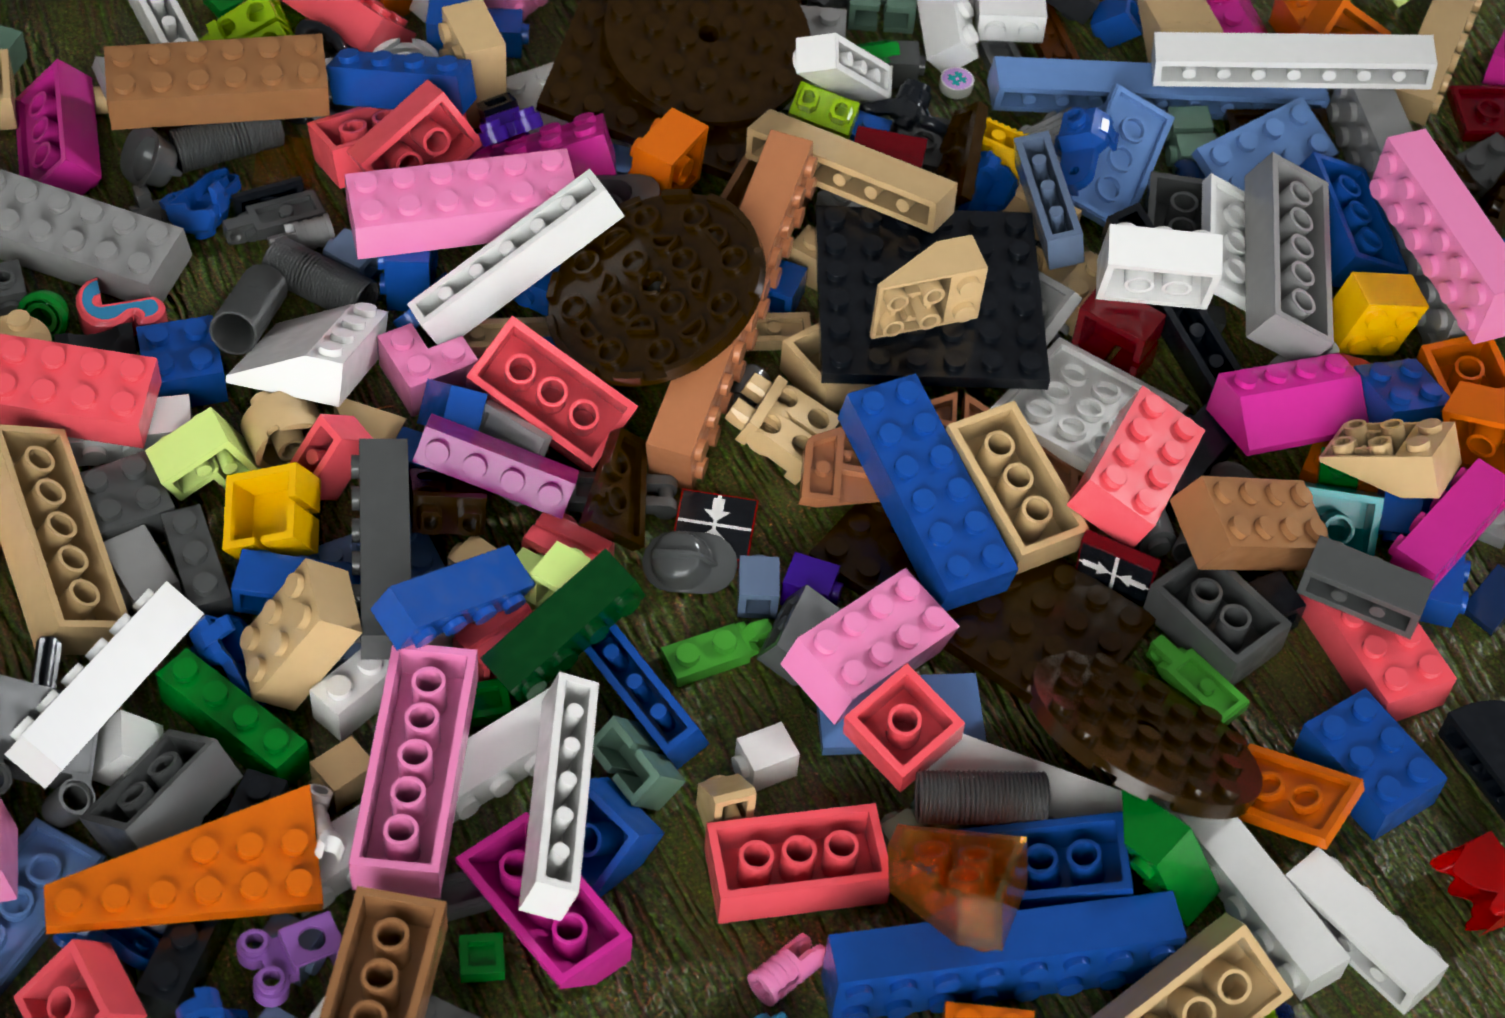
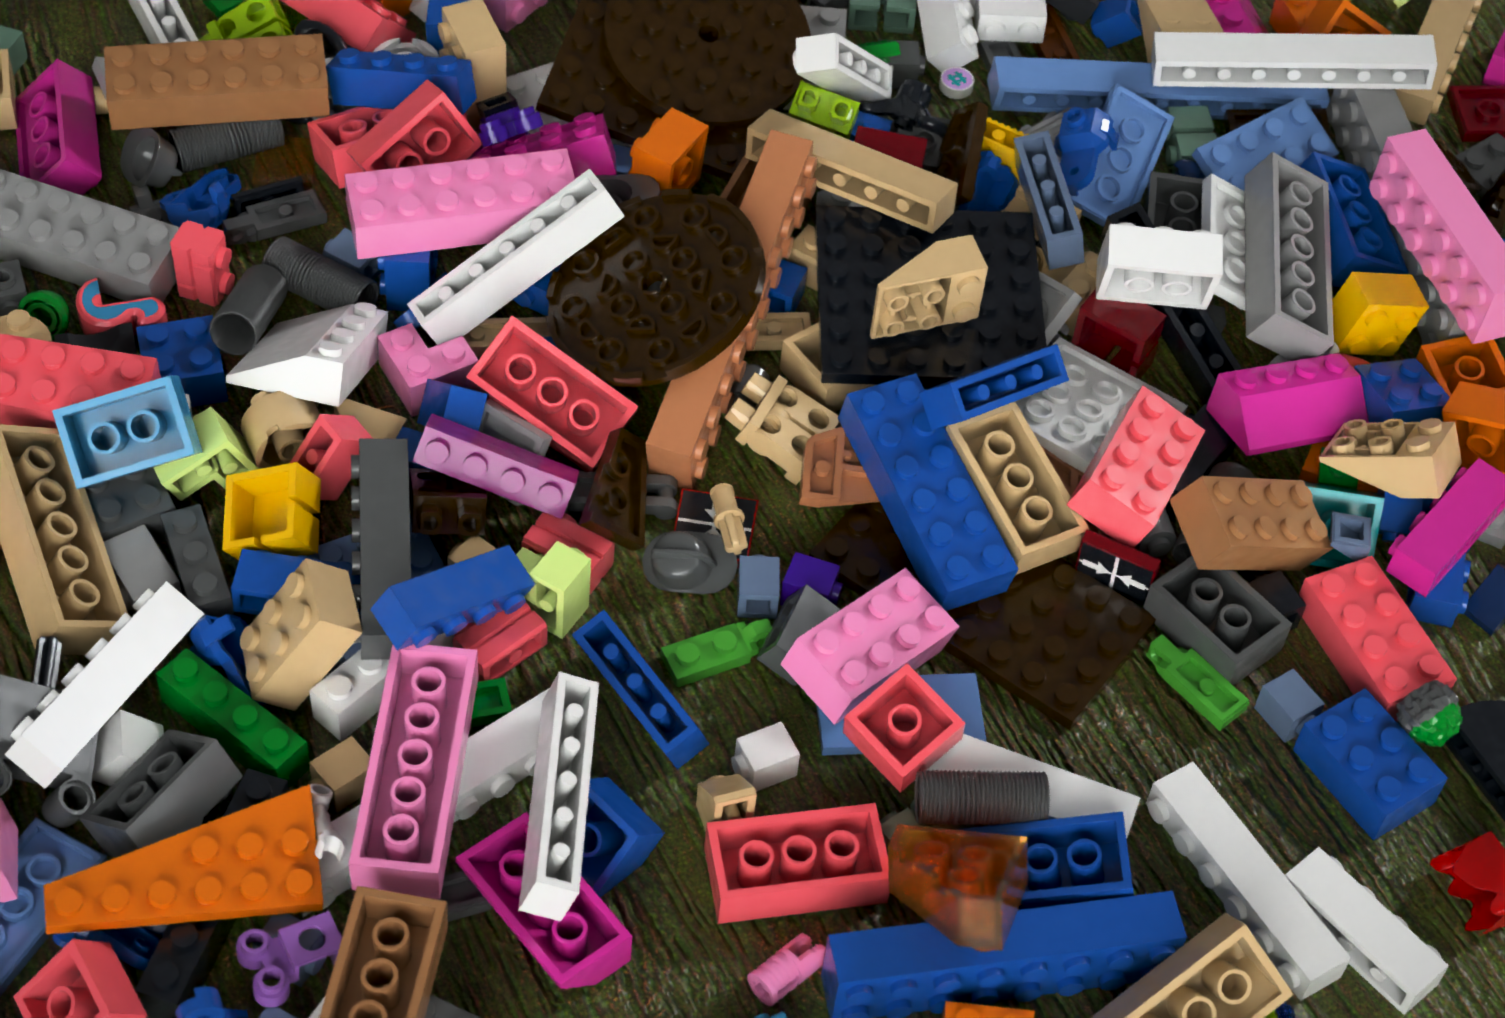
light grey hinge [267,213,335,250] -> none
green plate [459,932,505,983] -> none
dark green brick [480,548,646,705] -> none
blue brick [487,8,530,58] -> none
sand green piece [592,716,686,811] -> none
dark brown plate [1026,650,1263,820] -> none
green slope [1122,790,1221,928] -> none
orange plate [1238,743,1365,850] -> none
dark grey brick [1296,535,1435,639] -> none
none -> dark azure brick [52,375,203,489]
none -> coral brick [170,220,235,307]
none -> tan axle [710,483,748,555]
none -> blue brick [919,344,1069,430]
none -> sand blue brick [1254,668,1325,743]
none -> sand blue slope [1330,511,1371,561]
none -> piece [1396,680,1463,747]

